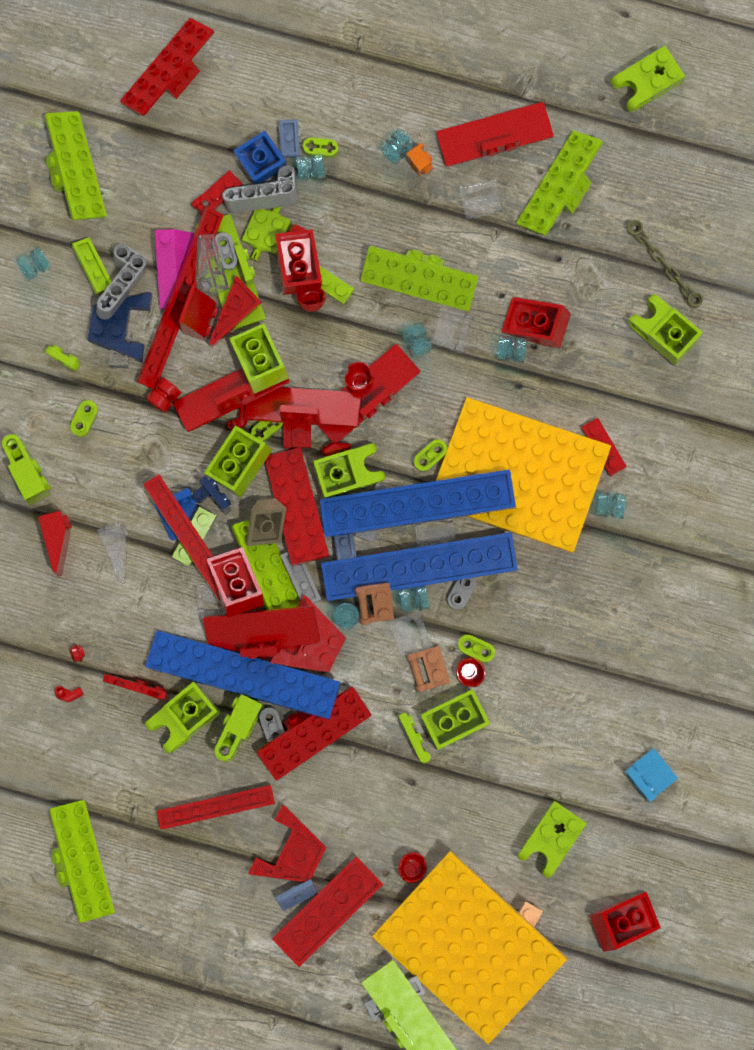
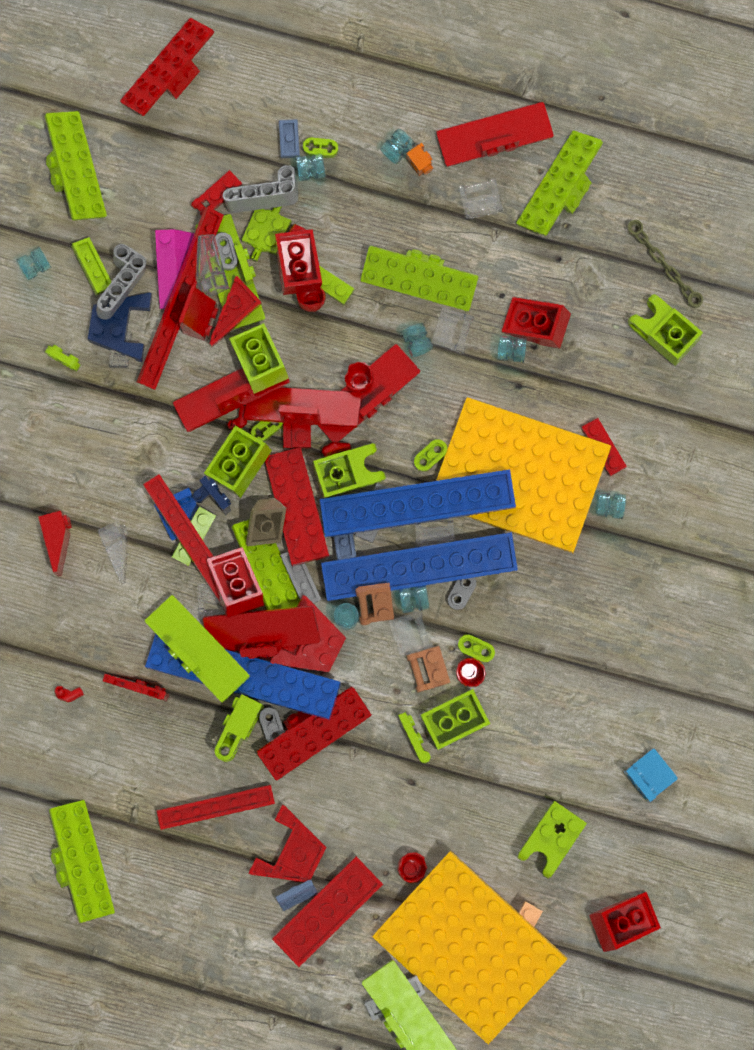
lime brick [2,434,51,505] -> none
red plate [69,644,85,663] -> none
lime plate [70,400,98,437] -> none
lime brick [145,681,221,754] -> none
red wheel [146,377,182,413] -> none
blue brick [234,131,286,185] -> none
lime brick [610,46,685,113] -> none
none -> lime bracket [145,595,250,703]

